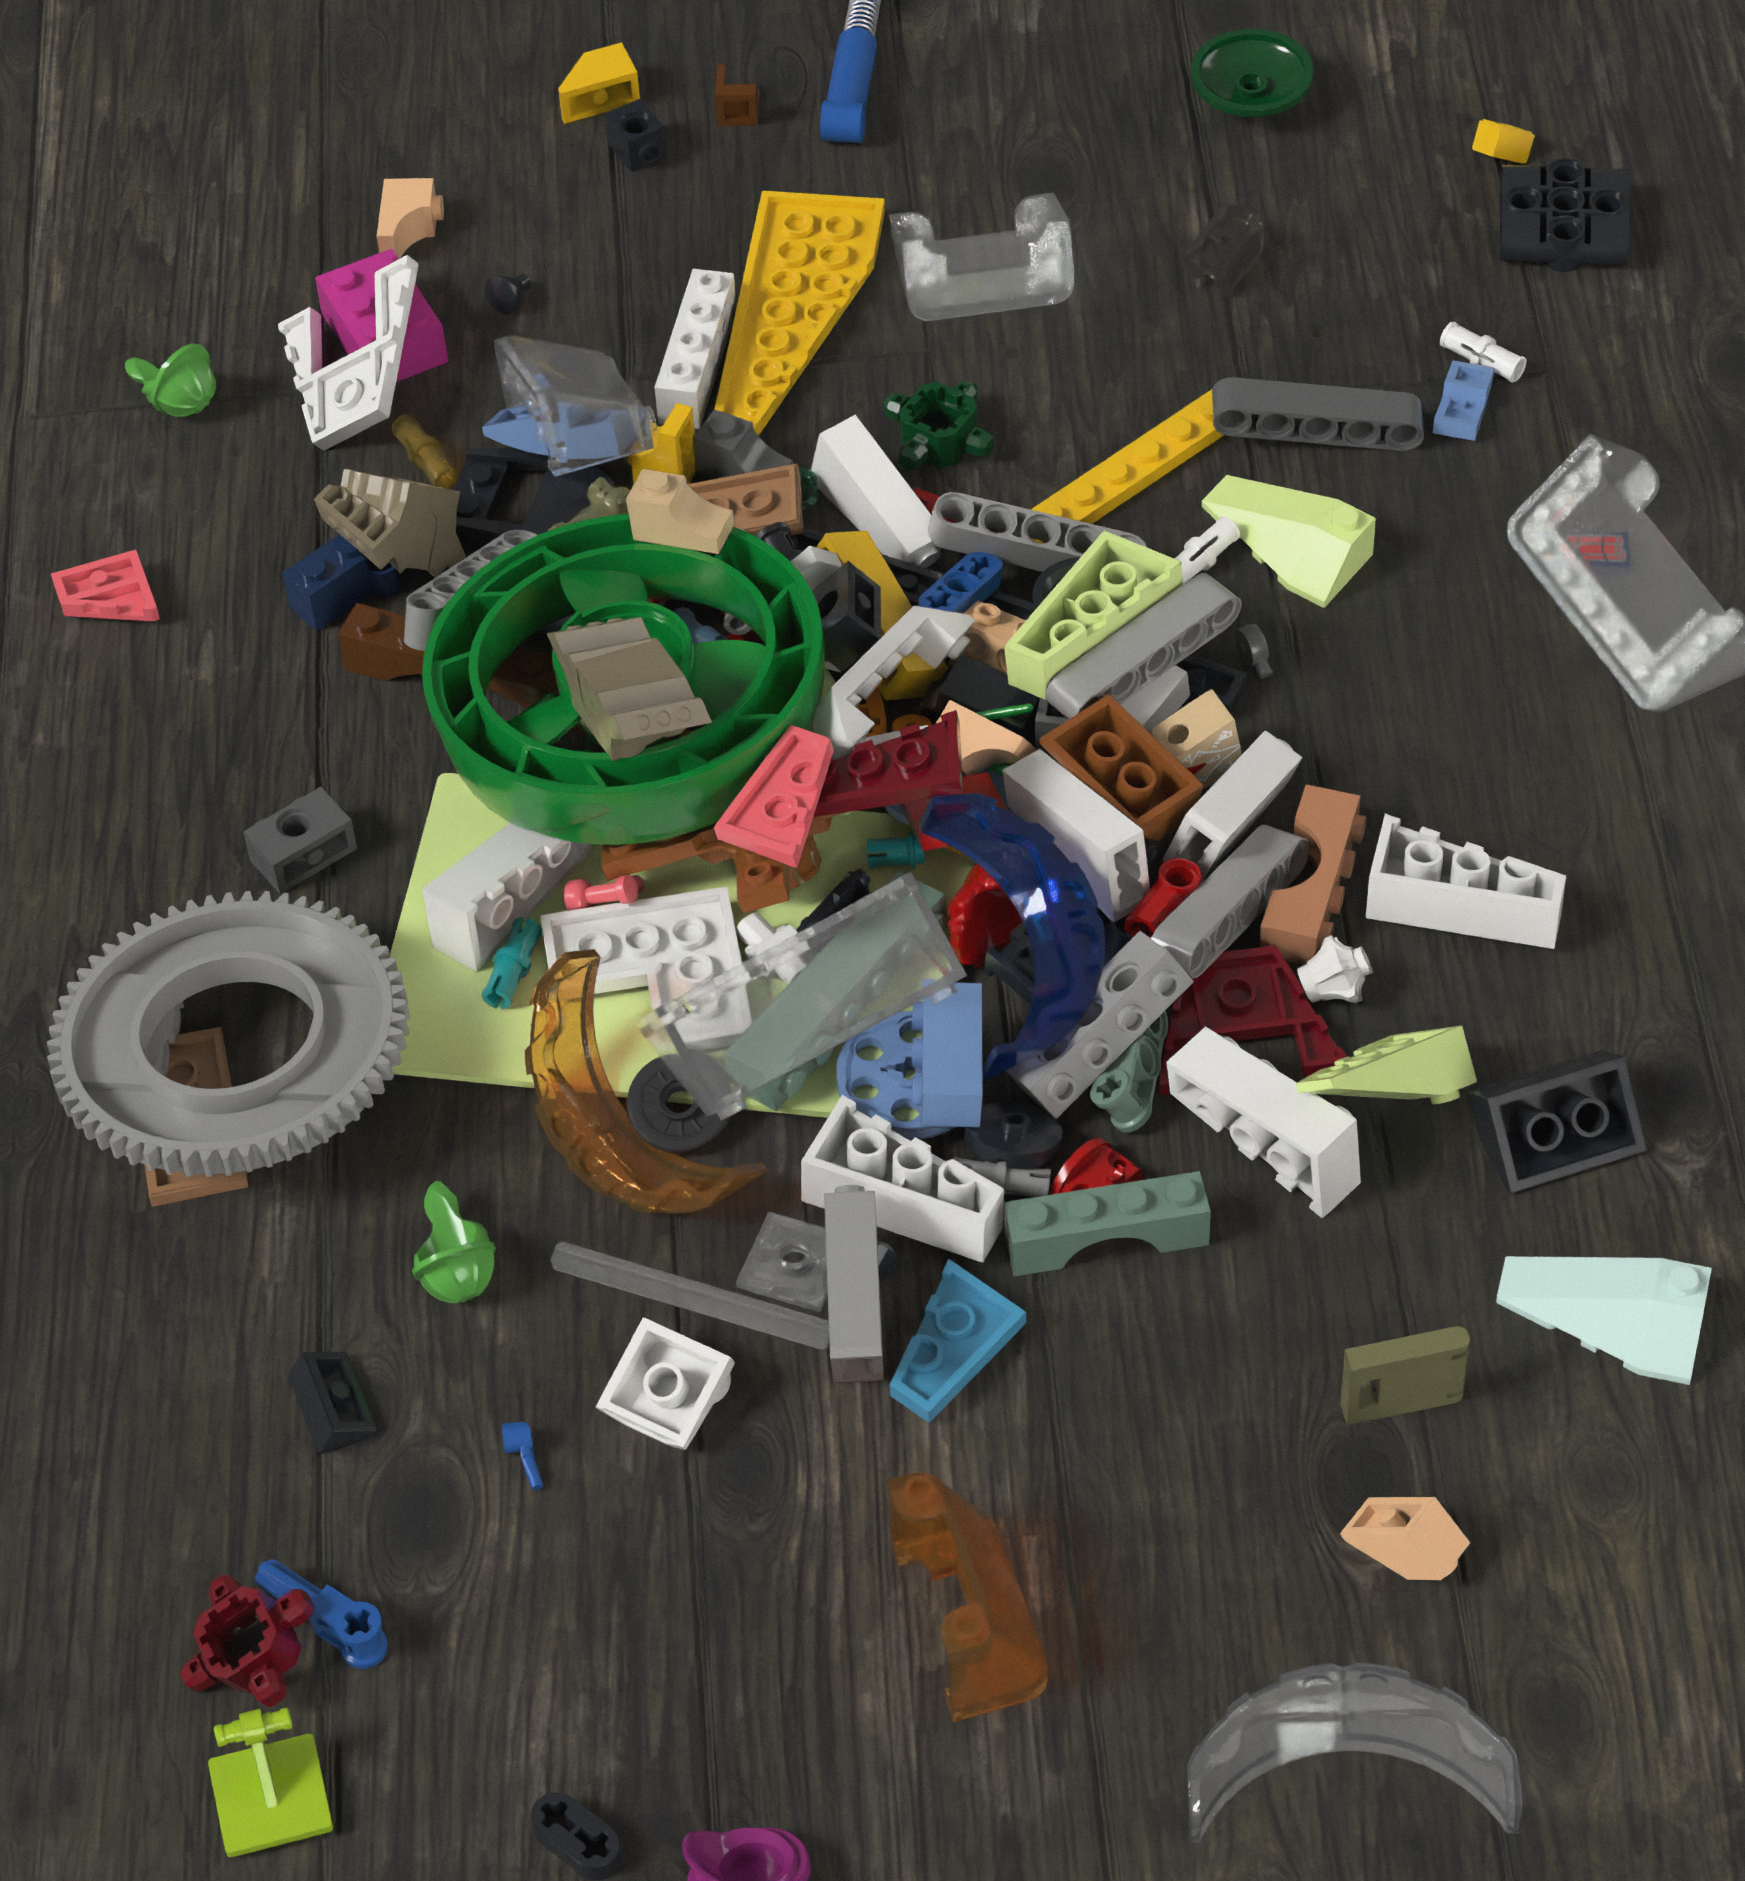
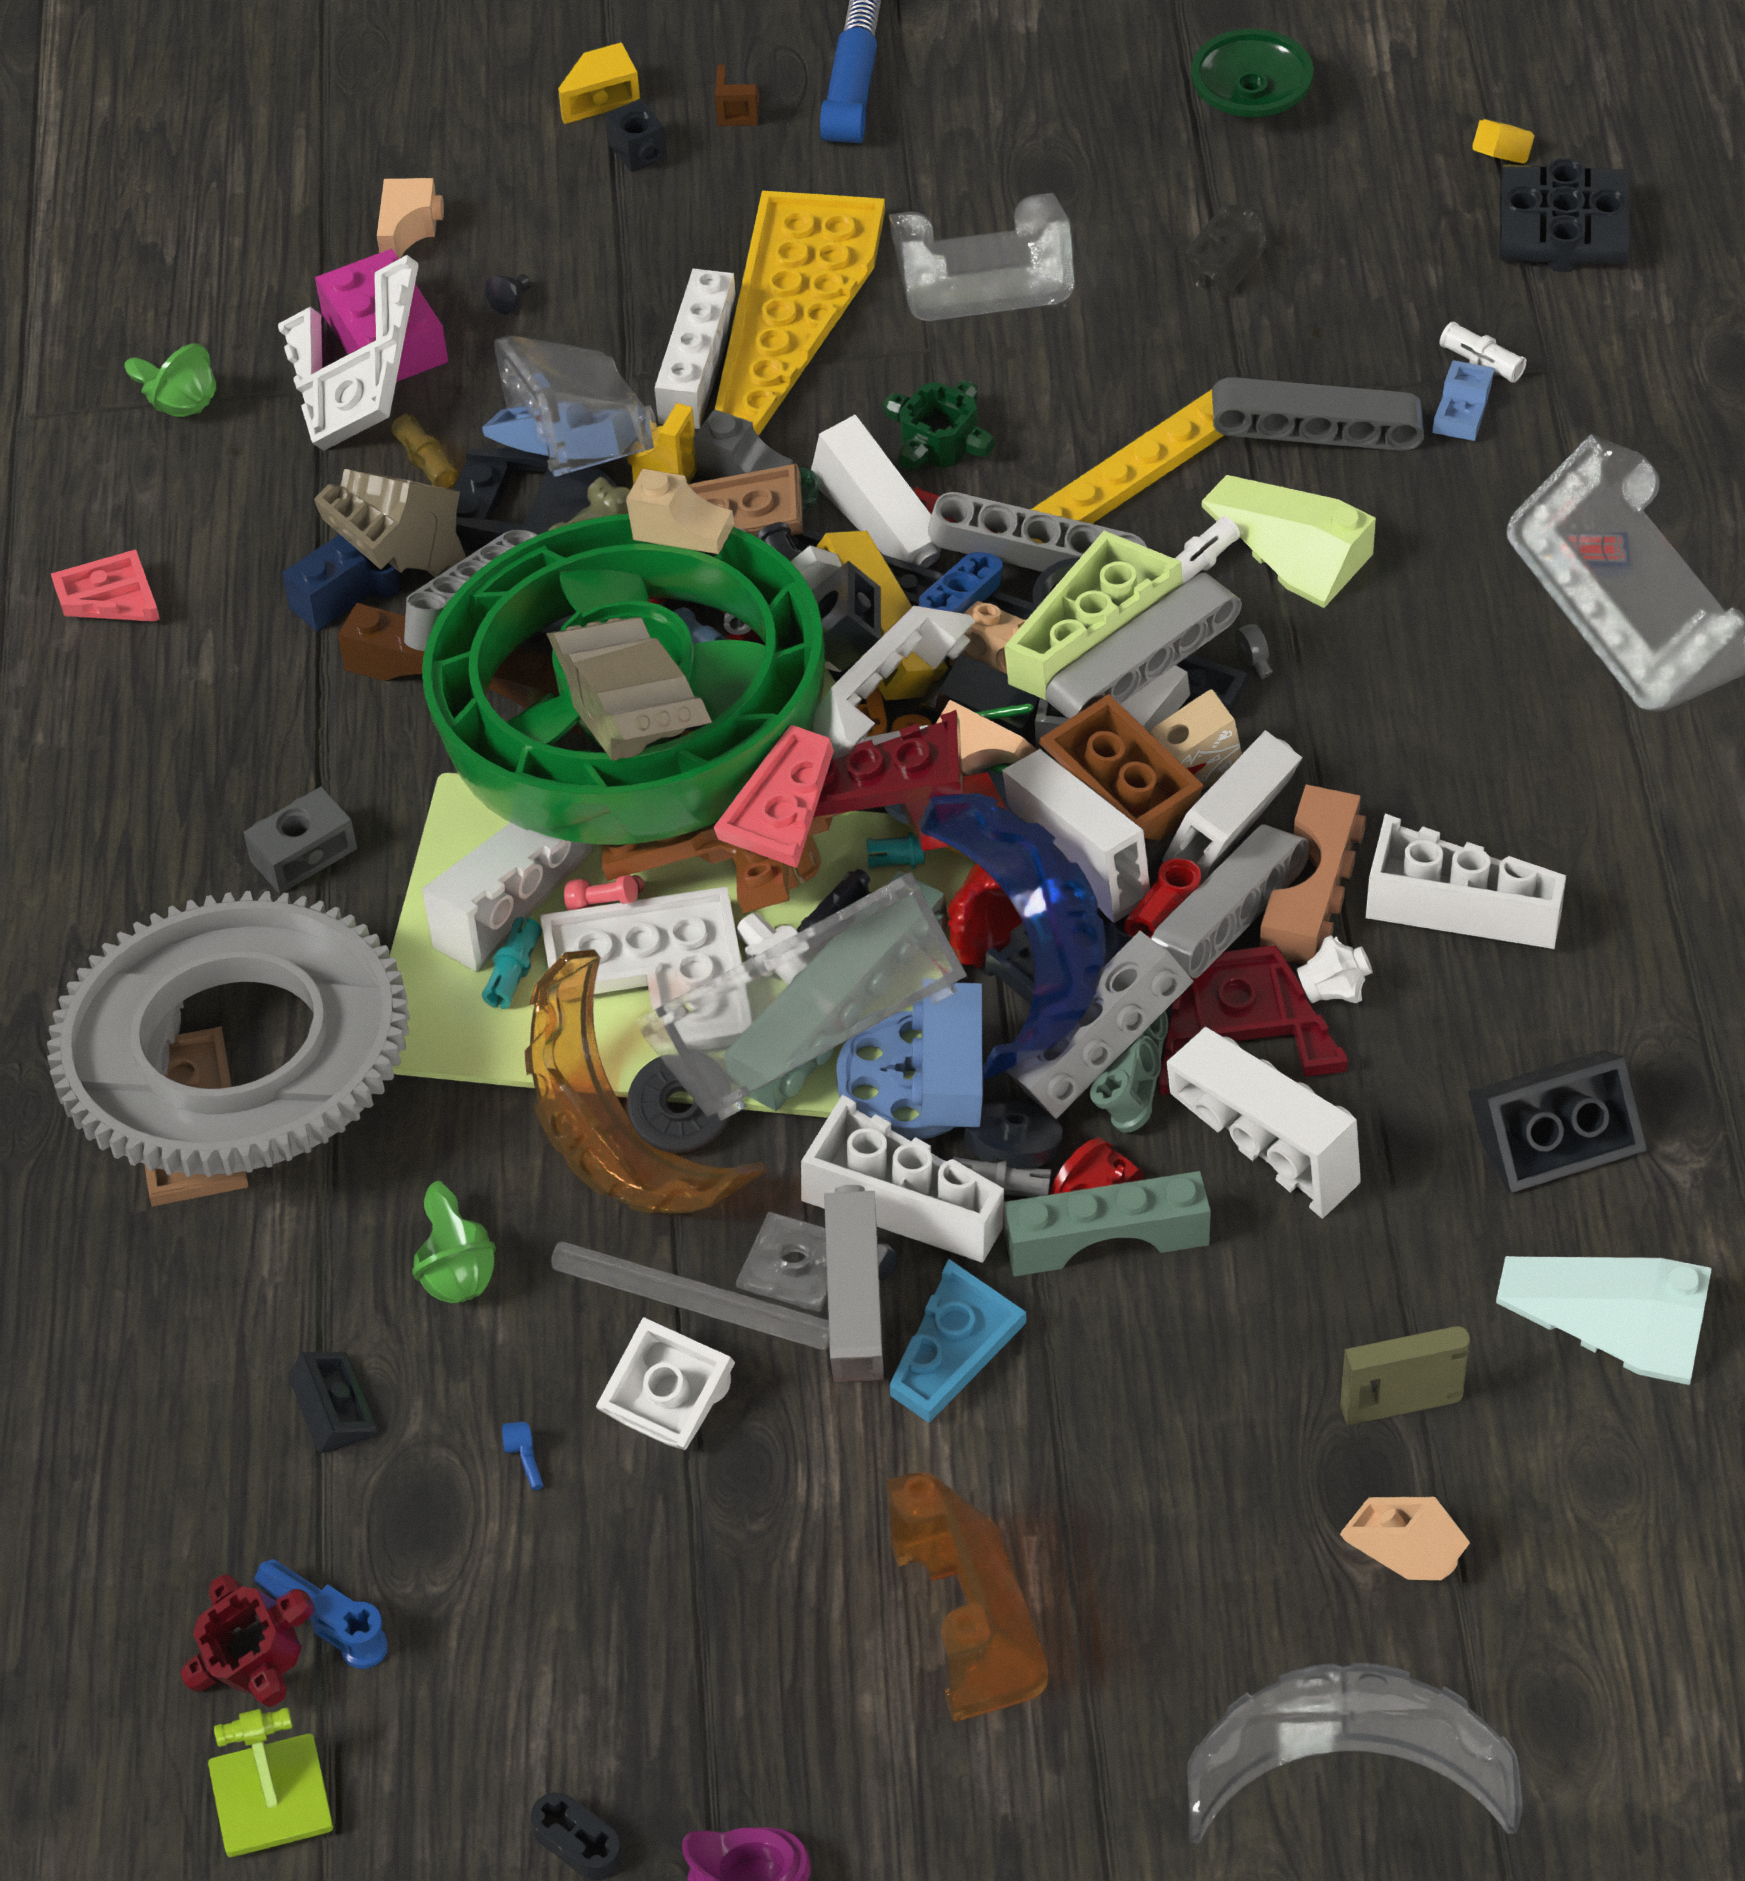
yellowish green wedge [1296,1026,1477,1104] -> none

